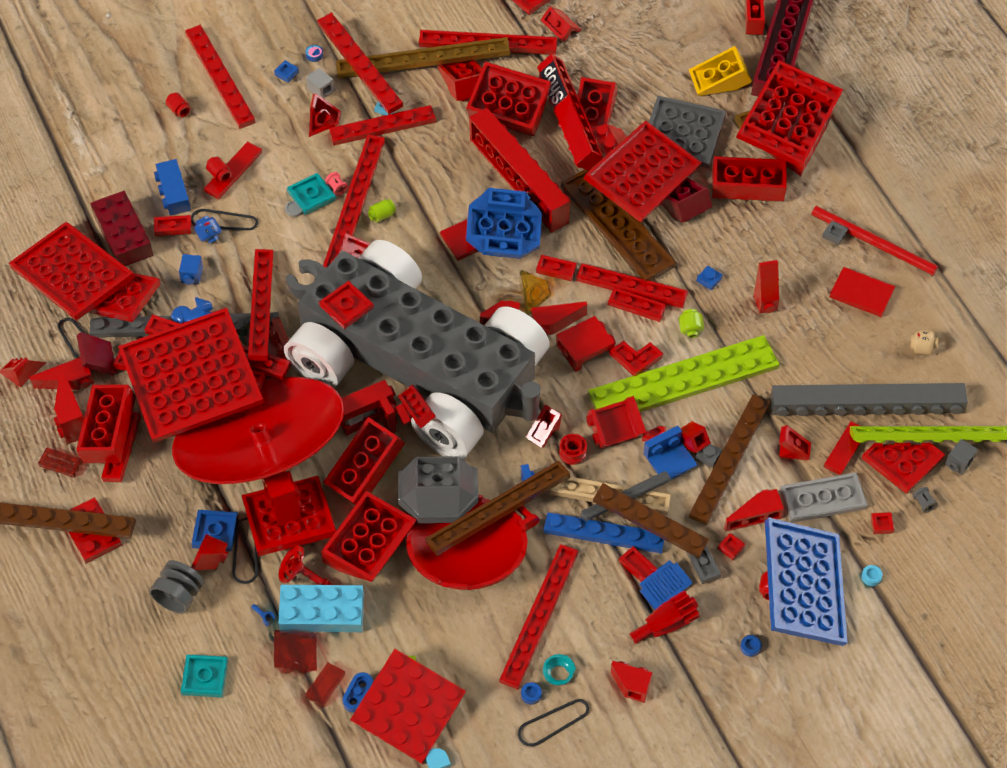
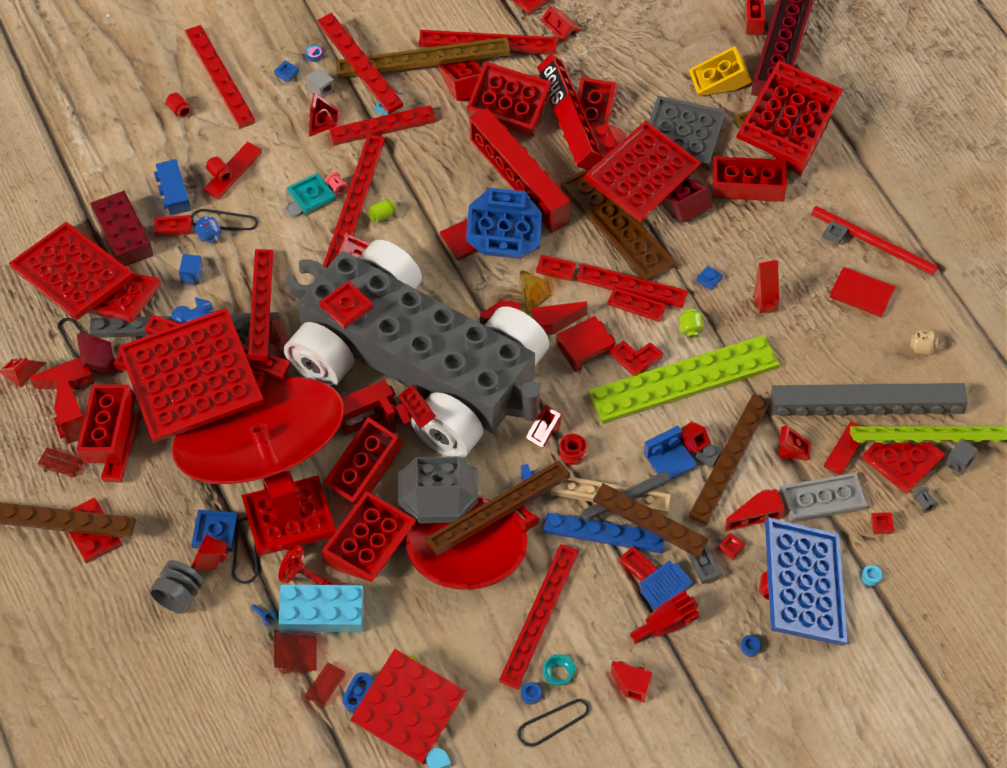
teal tile [181,654,228,698] -> none
red panel [586,396,646,449] -> none
red tile [642,426,666,442] -> none

